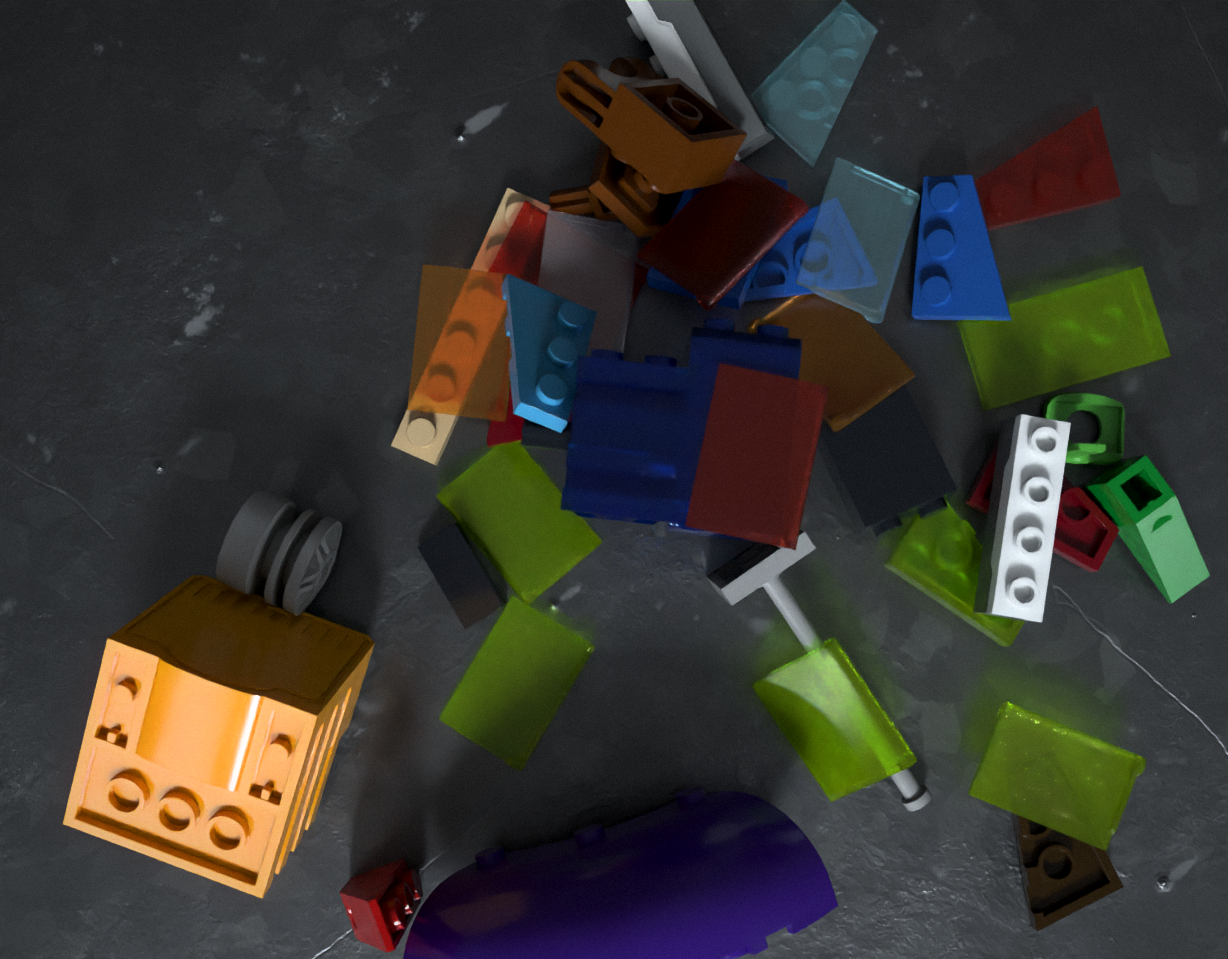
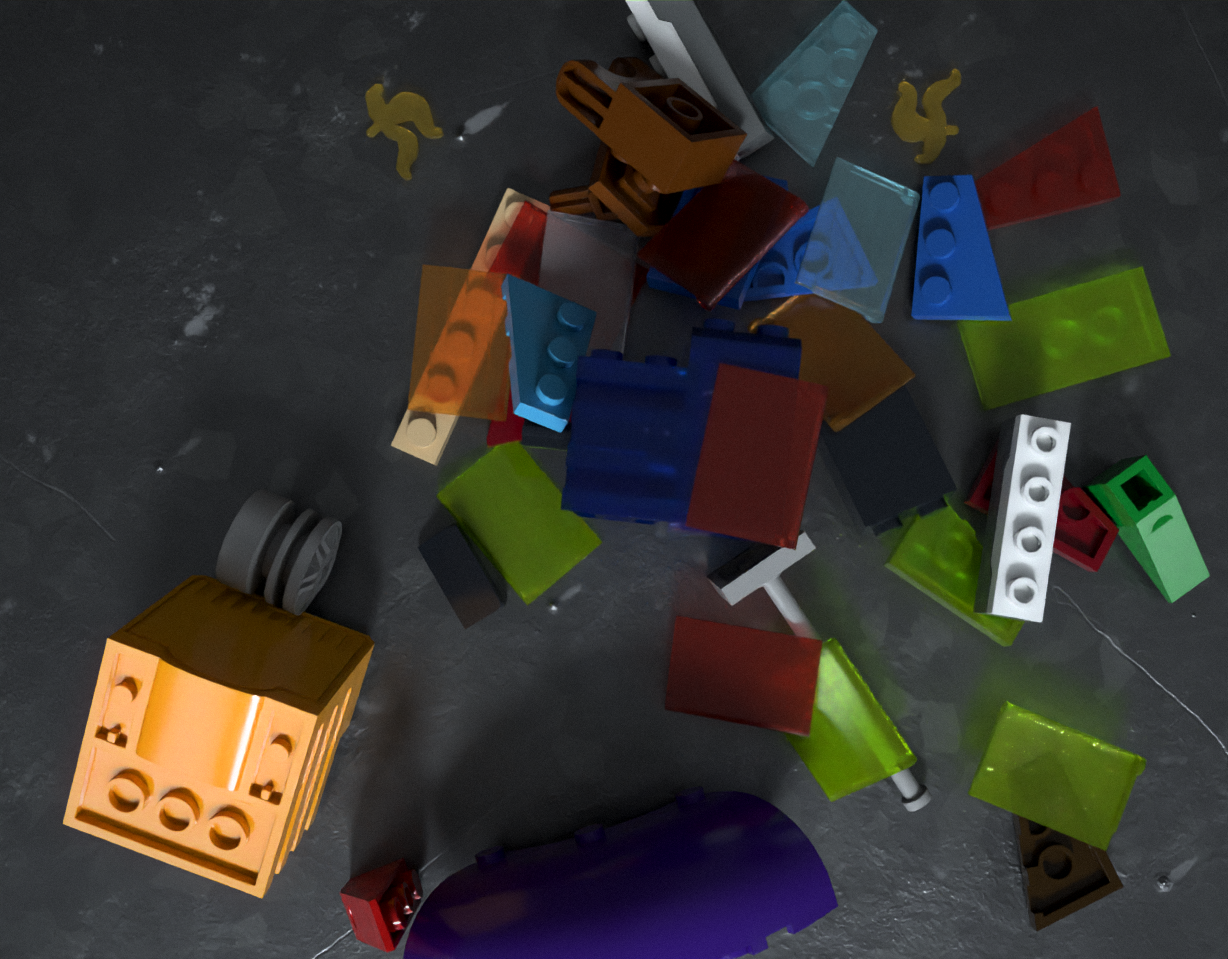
clear neon green piece [438,596,596,771] -> none
bright green piece [1043,392,1125,465] -> none
none -> clear yellow piece [365,84,444,180]
none -> clear red piece [665,615,823,737]
none -> clear yellow piece [891,68,961,164]

